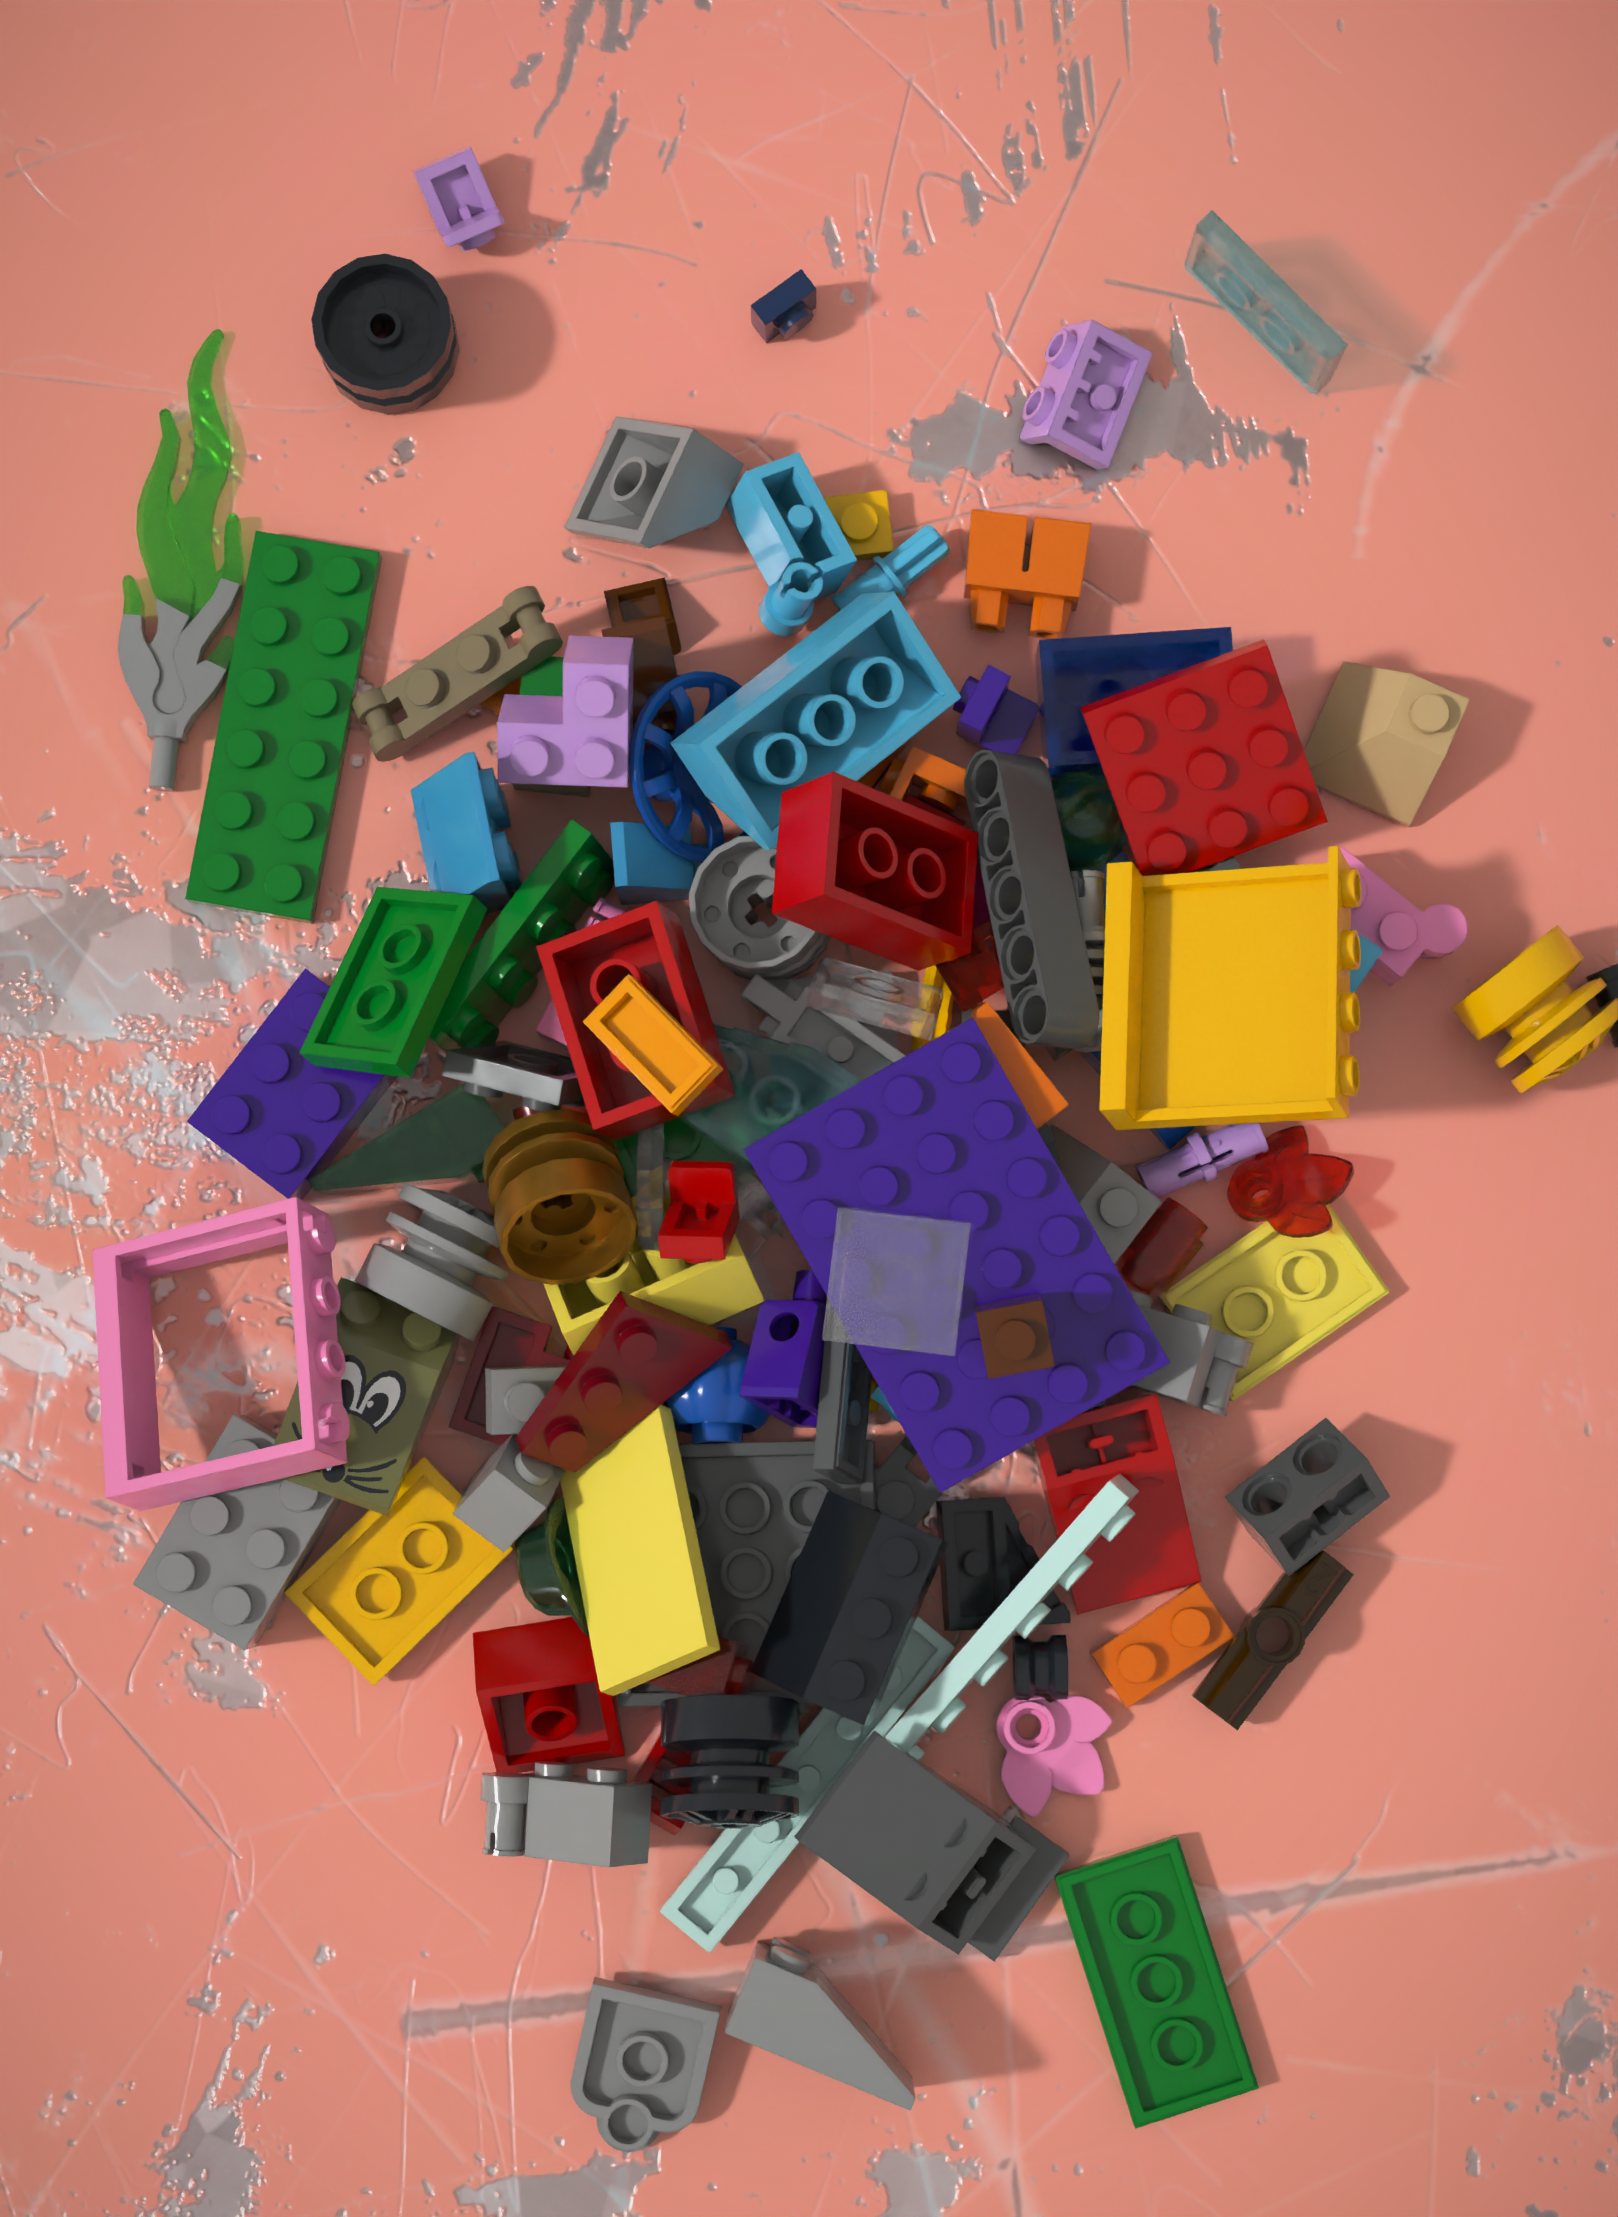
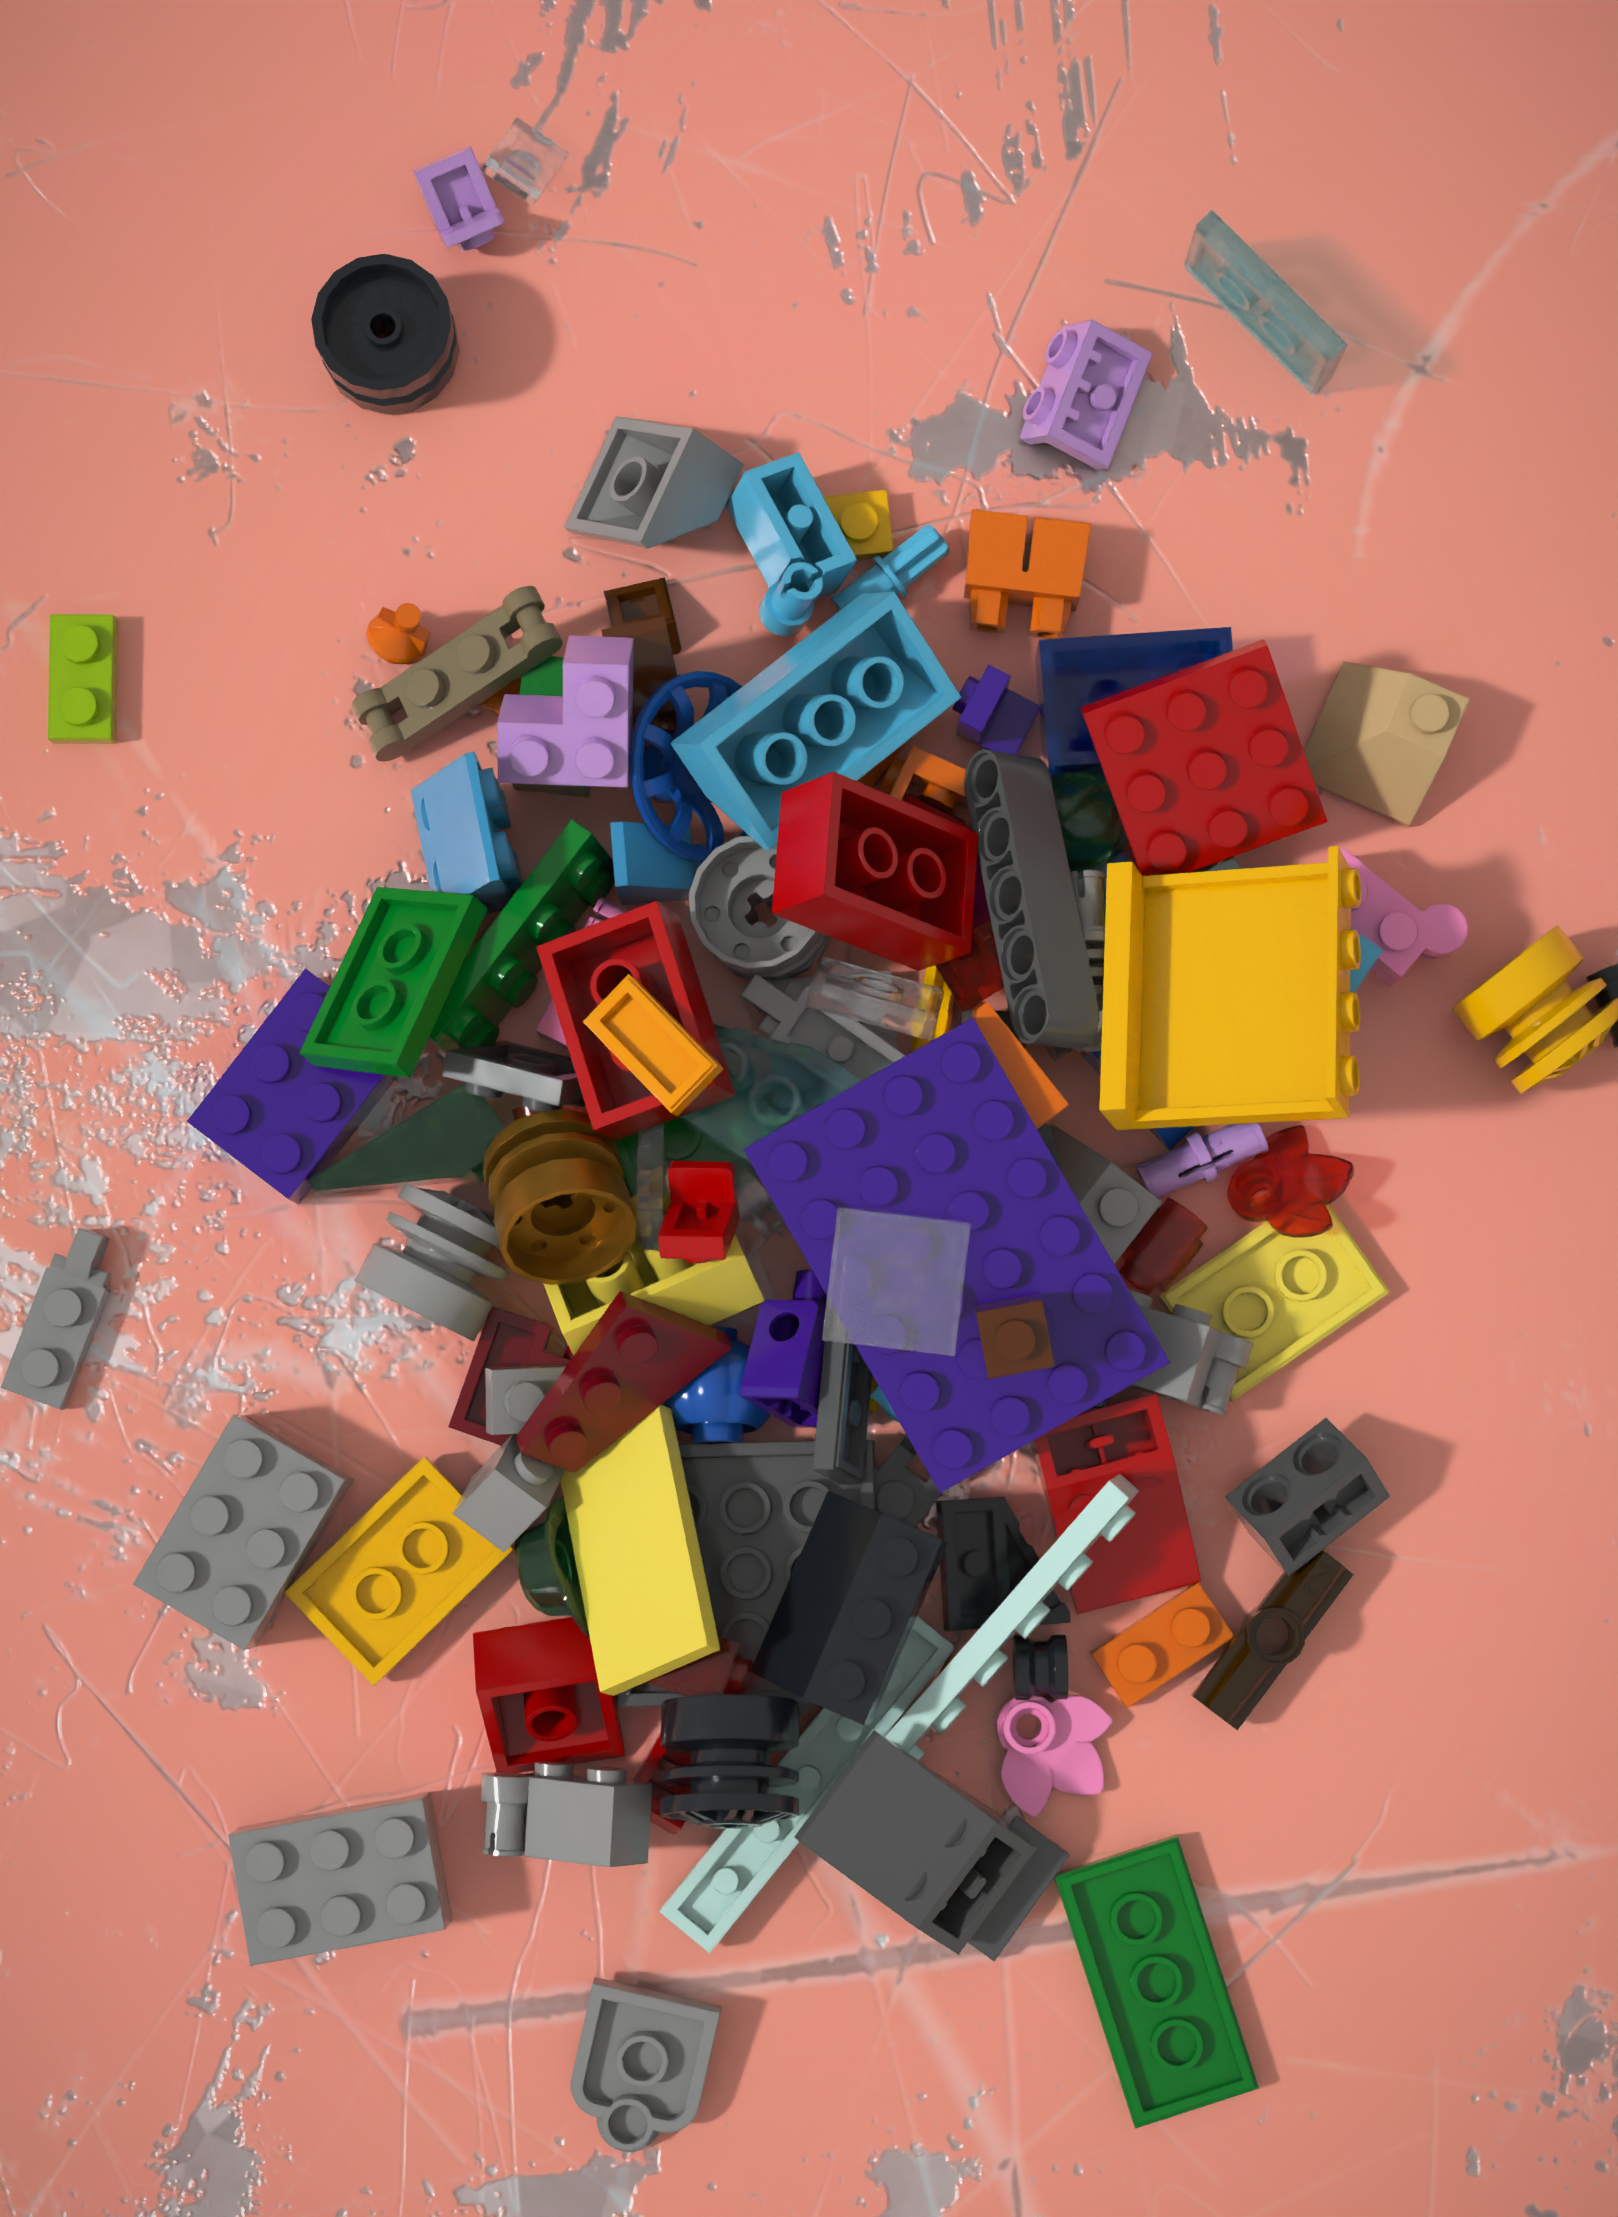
bright pink window [92,1197,350,1511] -> none
piece [118,329,245,792] -> none
green plate [185,531,382,924] -> none
olive slope [274,1277,460,1516] -> none
light grey slope [725,1937,915,2111] -> none
dark blue plate [751,269,816,343] -> none
none -> light grey hinge [0,1228,111,1410]
none -> lime plate [48,614,118,744]
none -> light grey brick [228,1792,452,1966]
none -> orange plate [366,603,431,665]
none -> clear plate [481,117,570,206]

